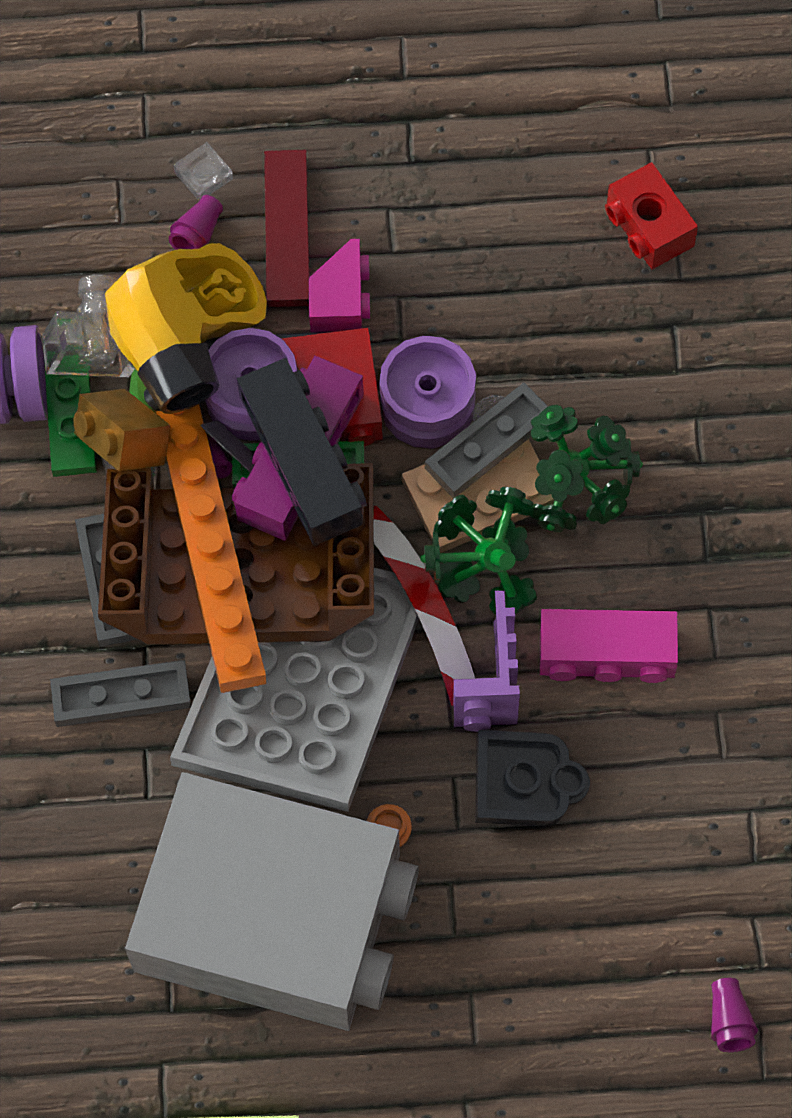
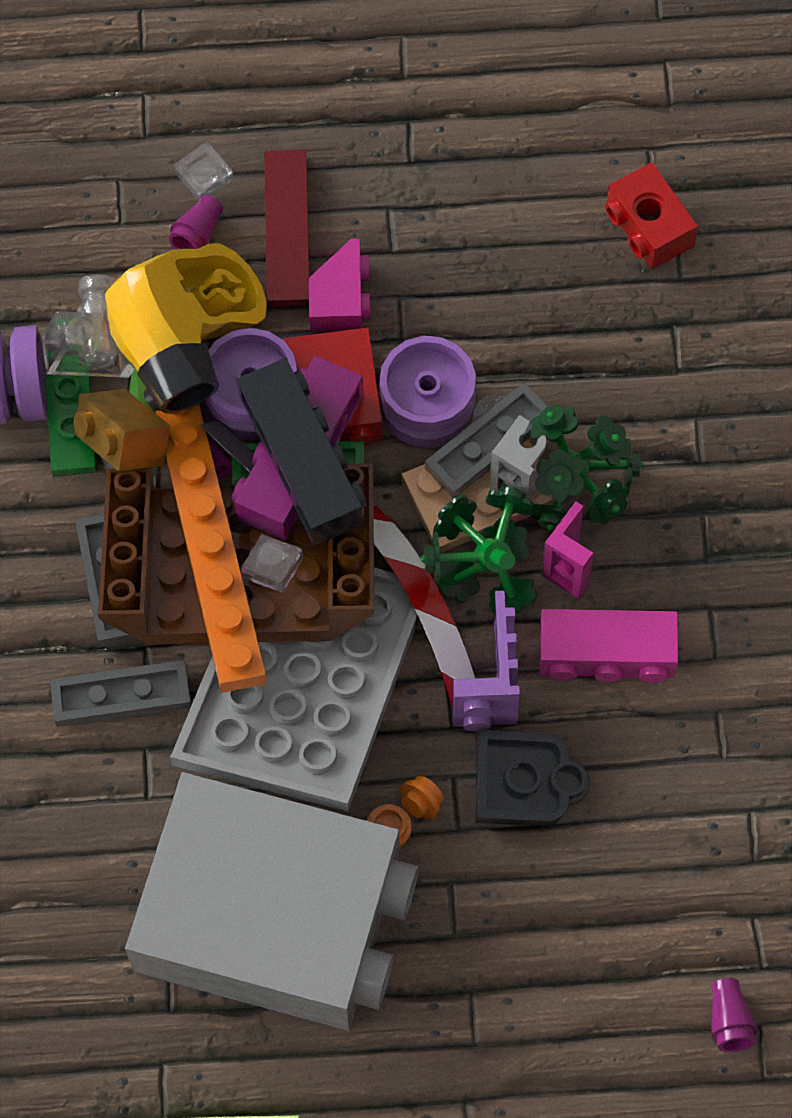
none -> clear plate [241,534,303,593]
none -> orange plate [400,776,443,819]
none -> light grey hinge [490,415,546,501]
none -> dark pink panel [542,502,593,600]

